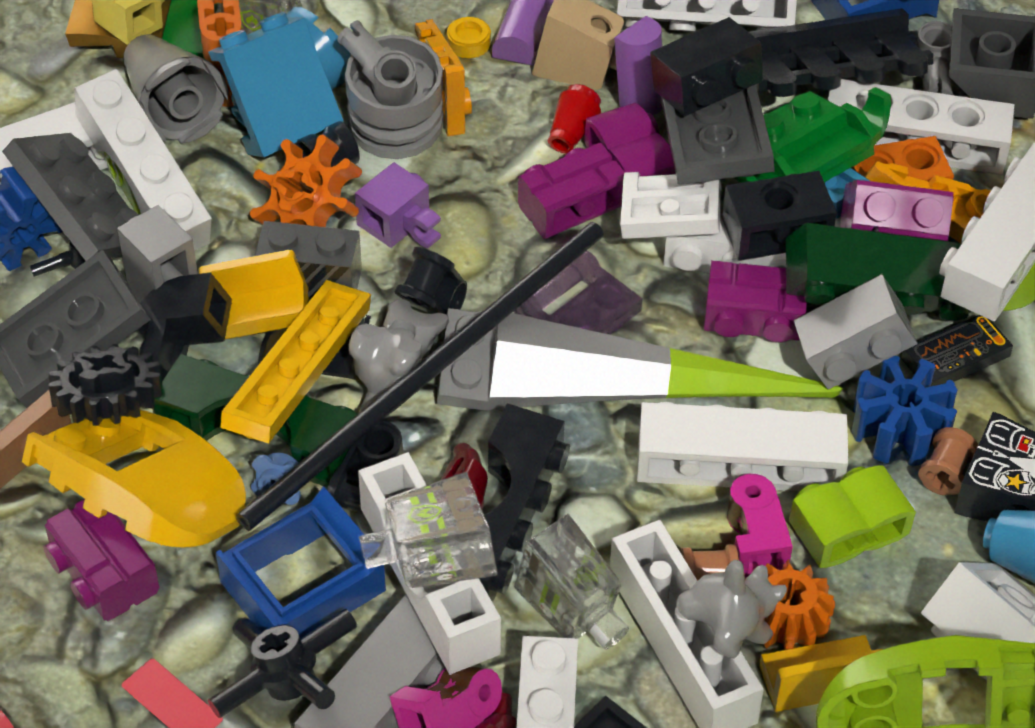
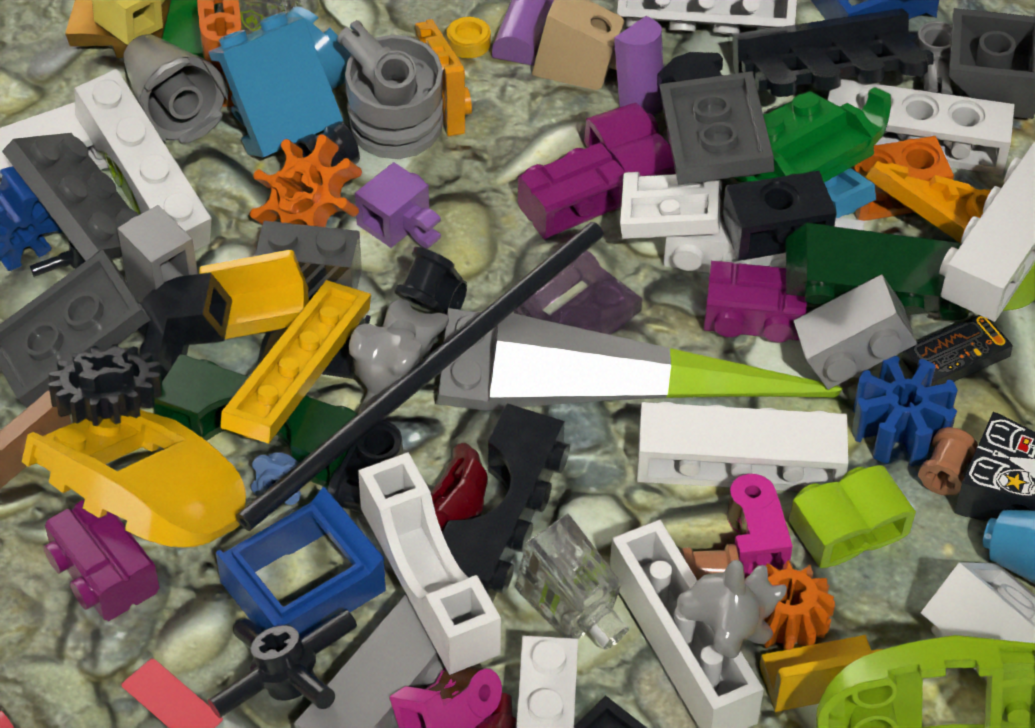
clear torso [359,472,498,588] -> none
red cone [548,84,601,154] -> none
black brick [650,17,763,117] -> none
brick [840,180,954,241] -> none

